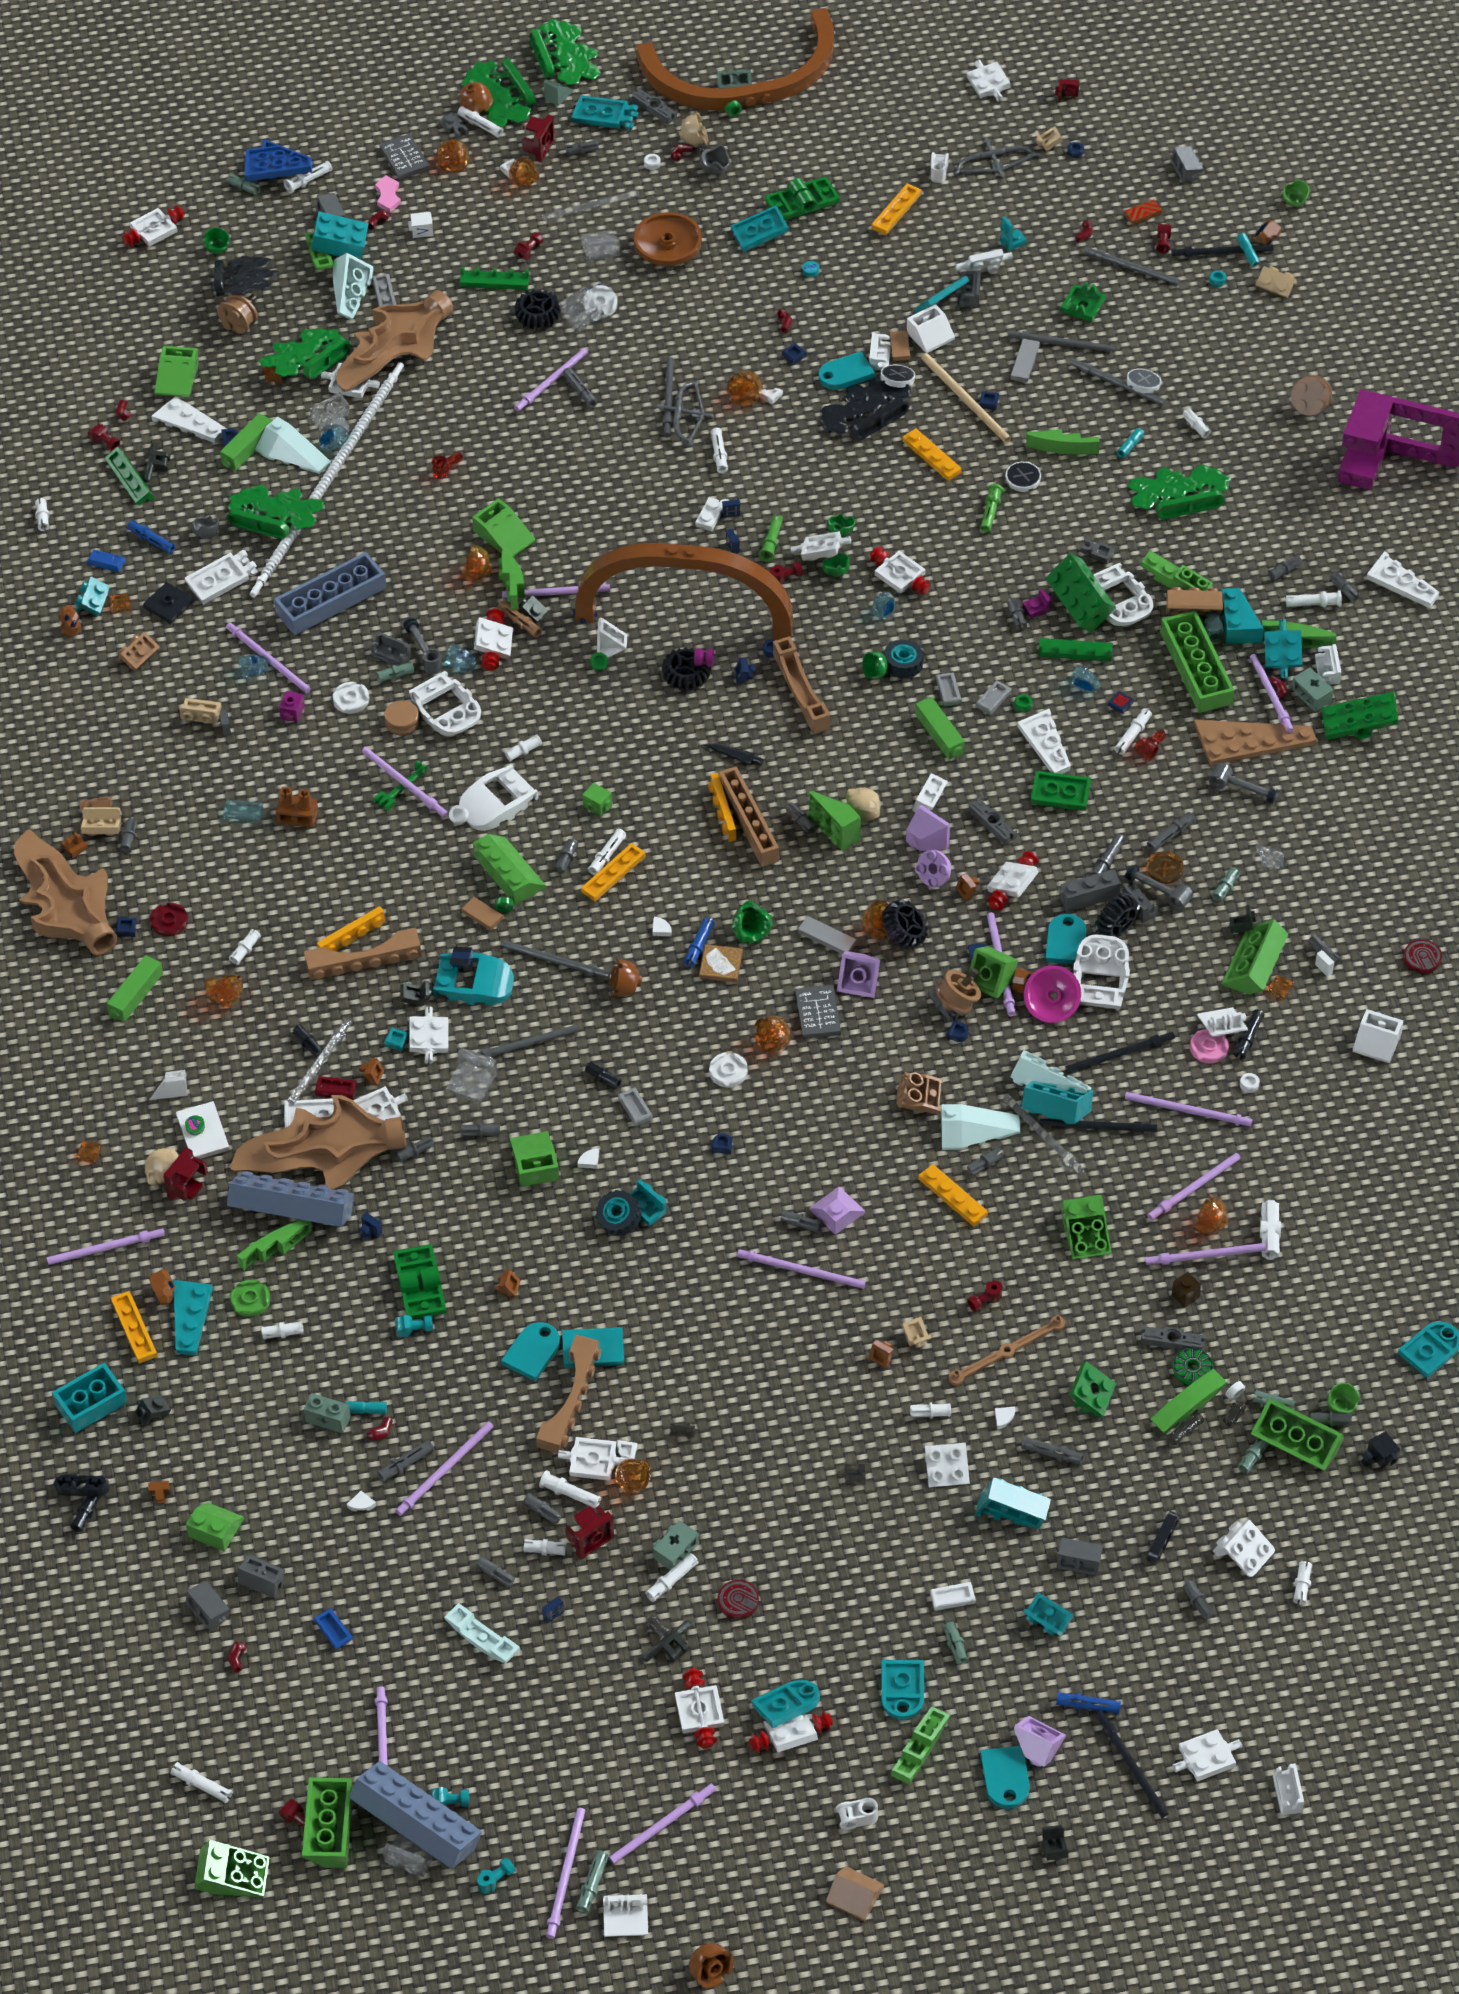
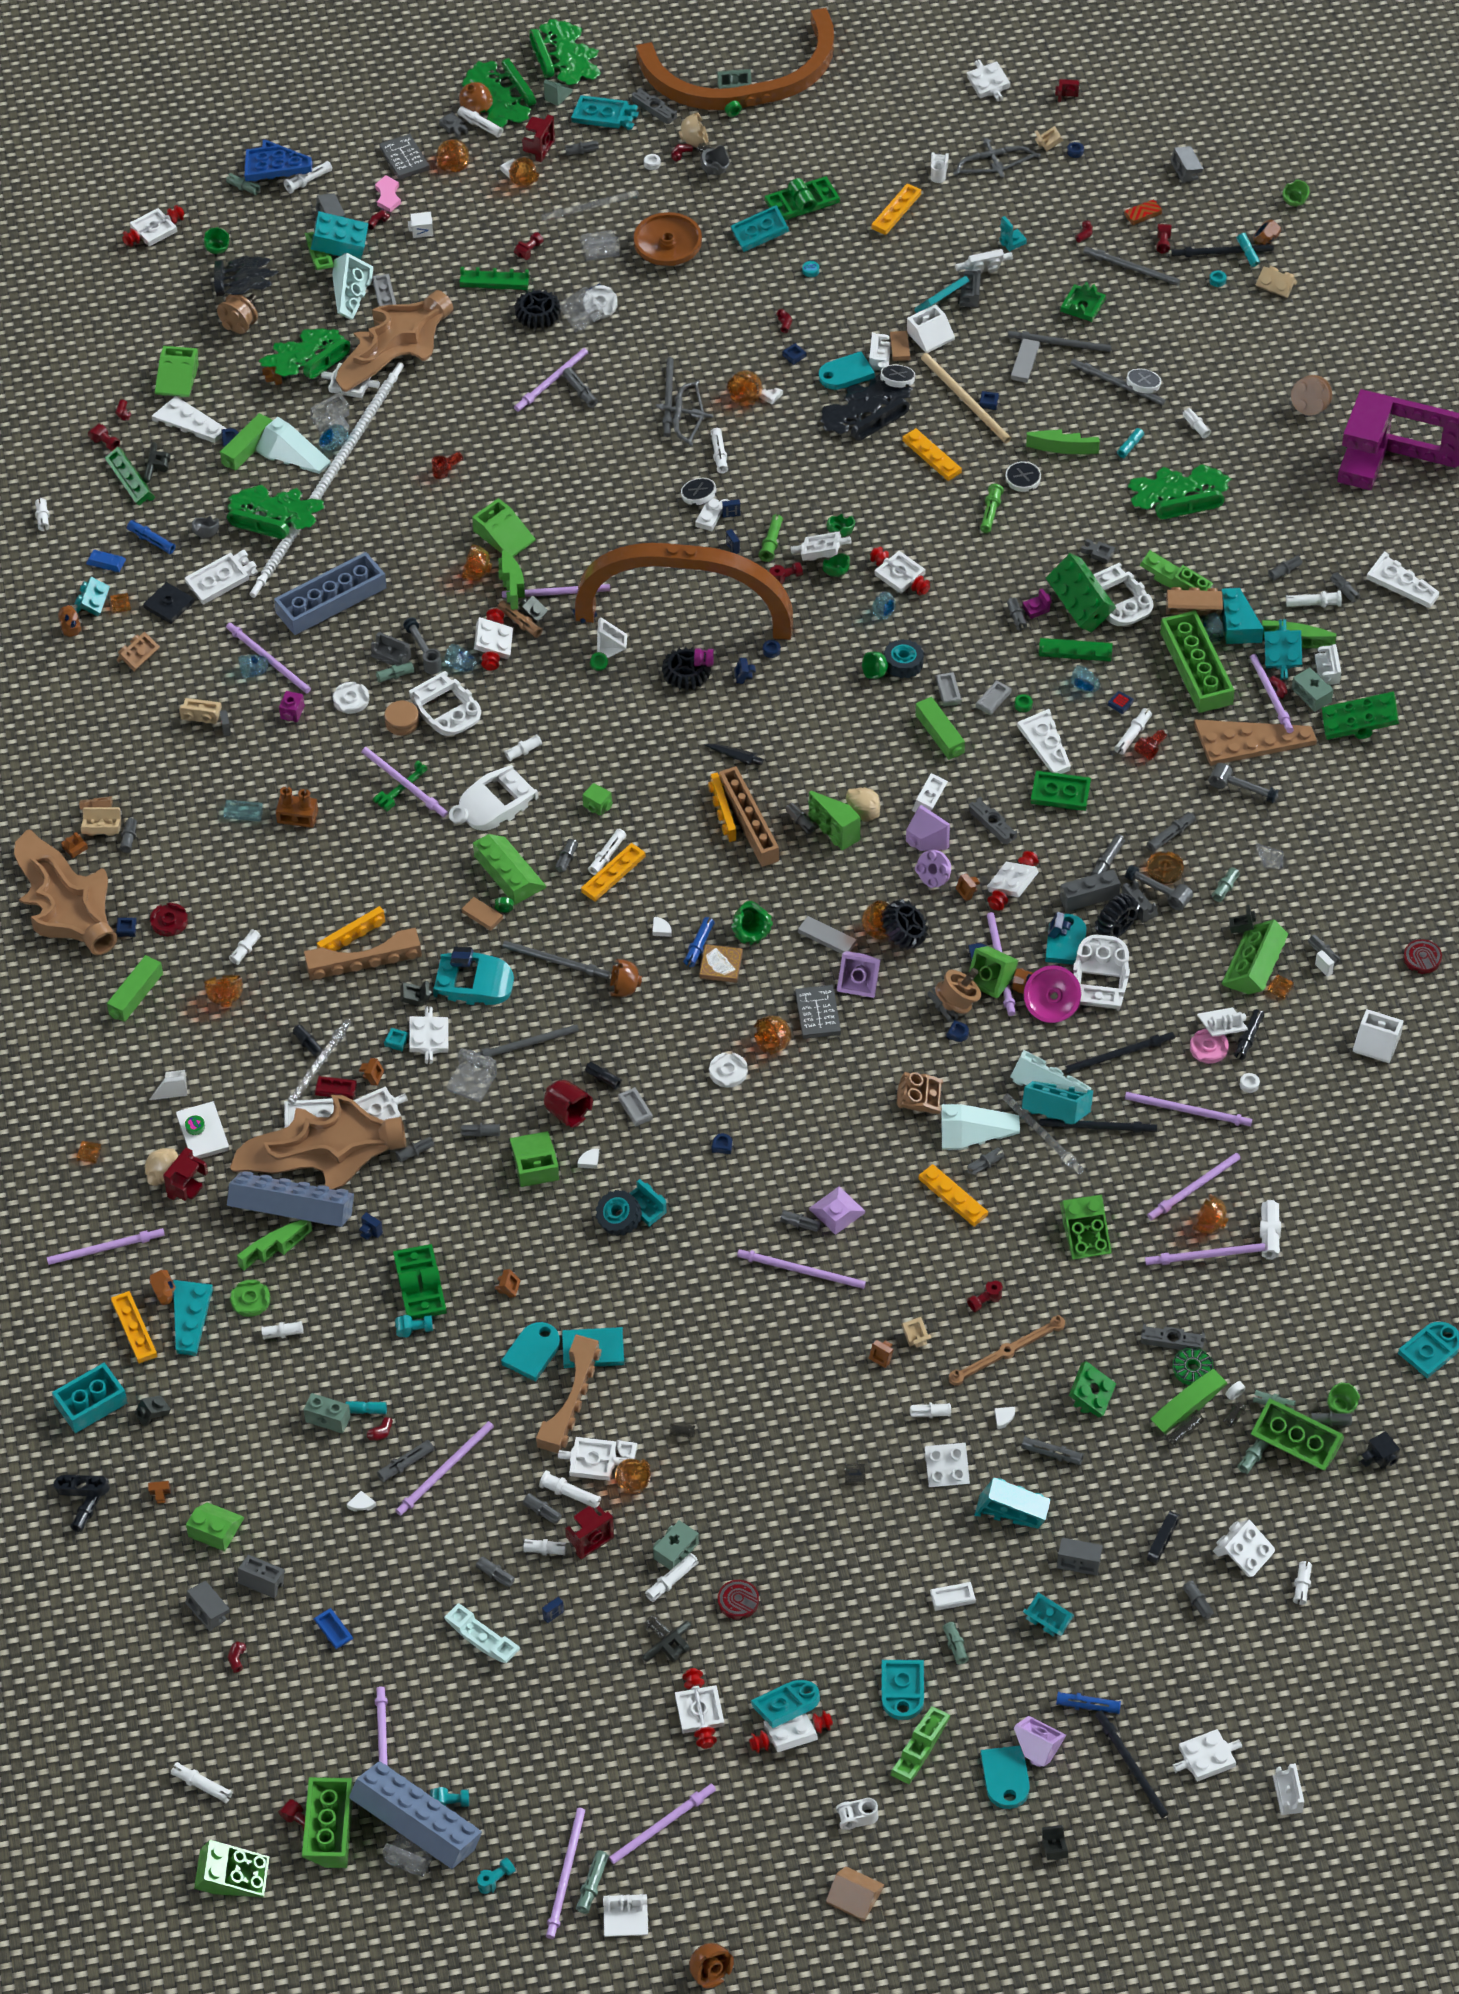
medium nougat arch [773,636,830,734] -> none
dark brown brick [1171,1272,1201,1308] -> none
none -> dark red cylinder [543,1080,593,1128]
none -> tile [681,478,717,505]
none -> dark blue tile [1048,912,1071,939]

